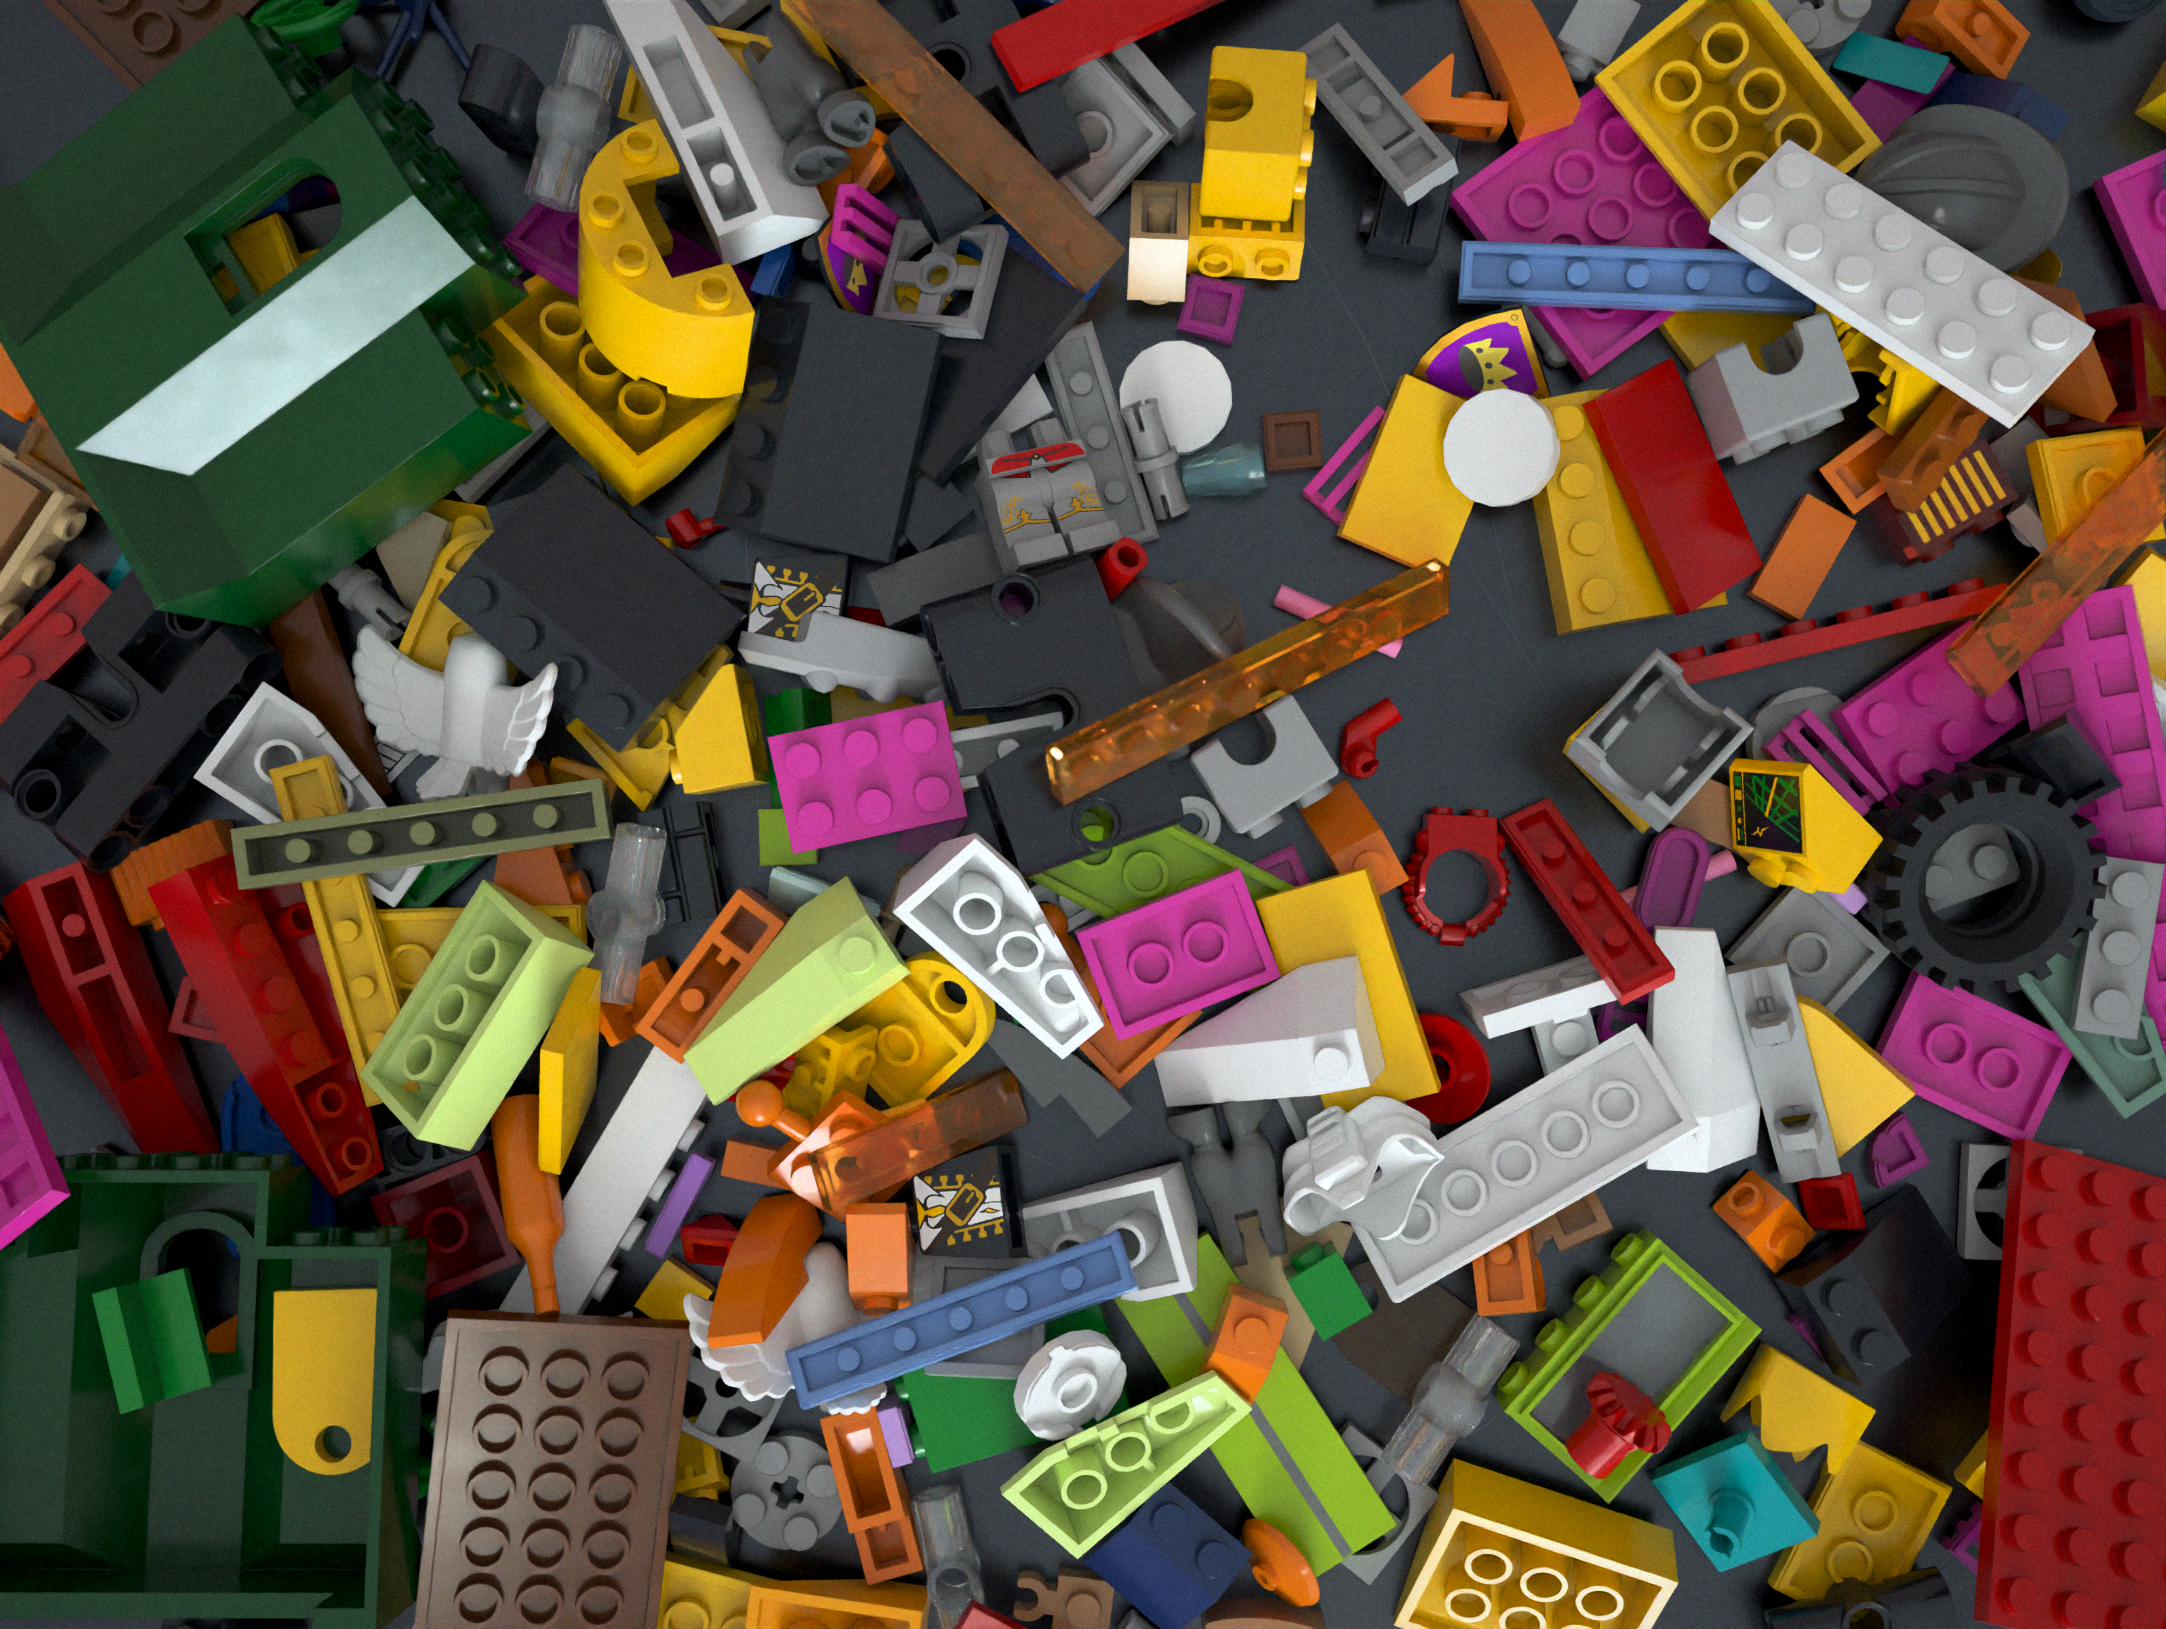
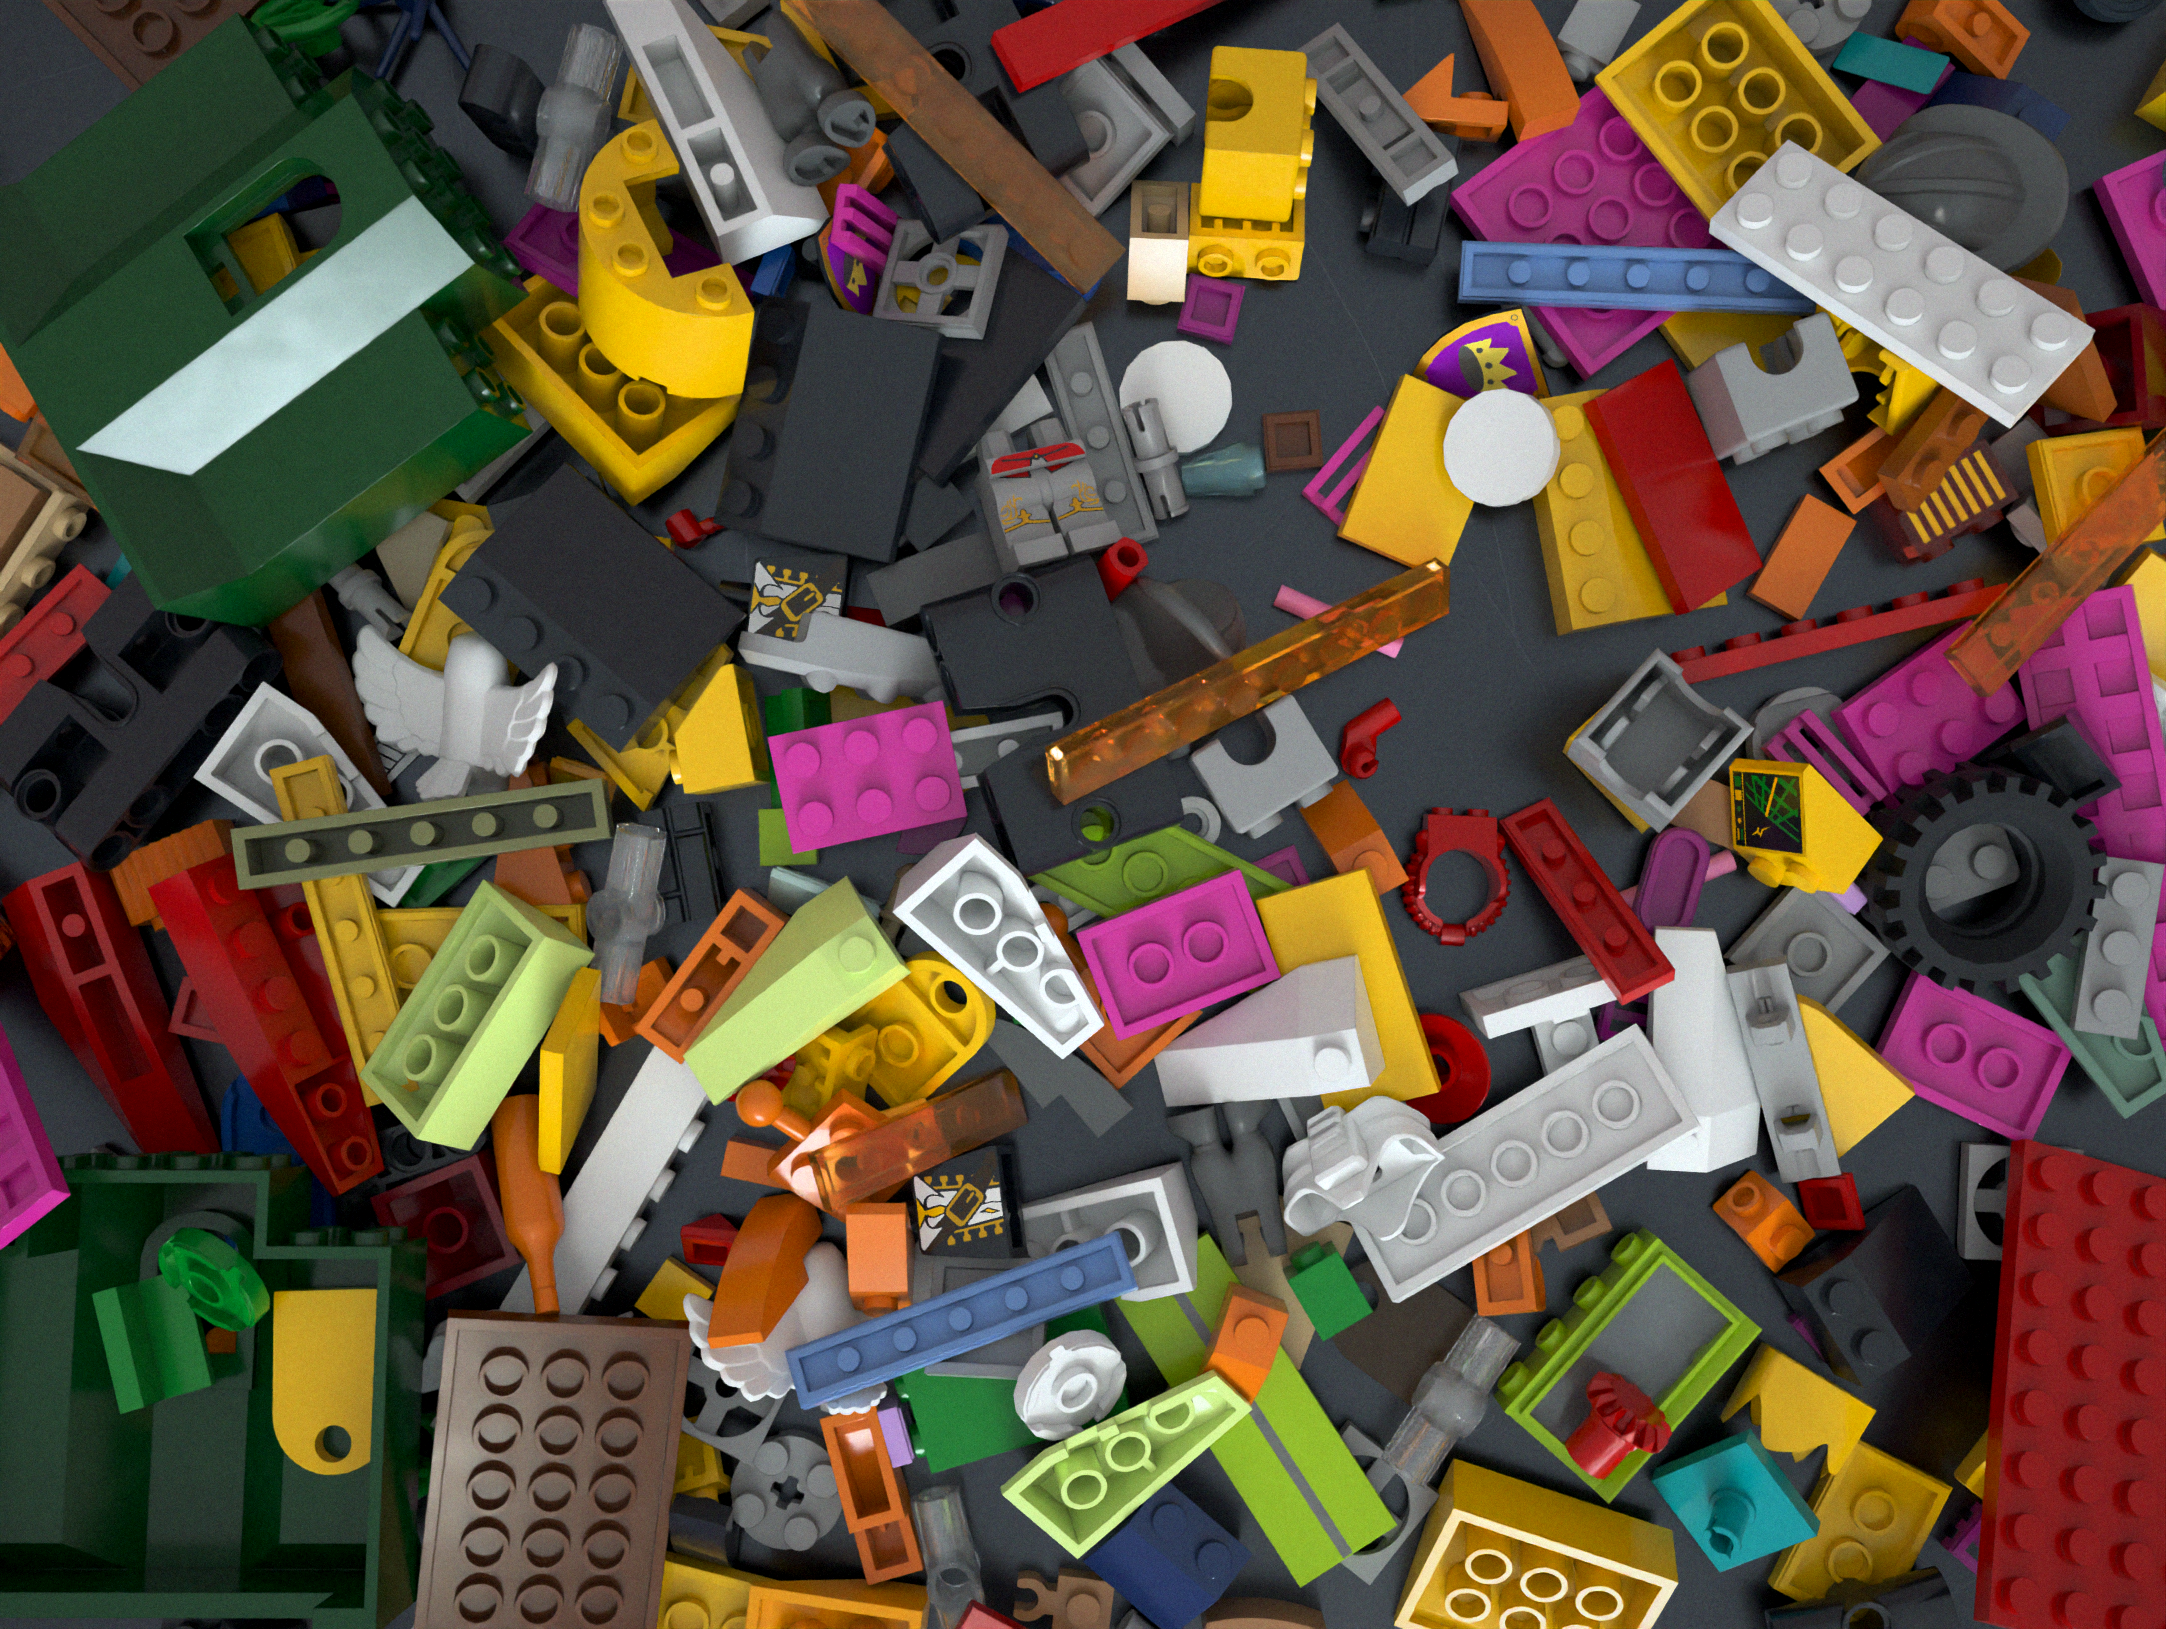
medium lavender tile [645,1150,716,1259] -> none
orange piece [1241,1518,1320,1607] -> none
magenta tile [1867,1110,1931,1189] -> none
none -> green tile [158,1227,270,1331]

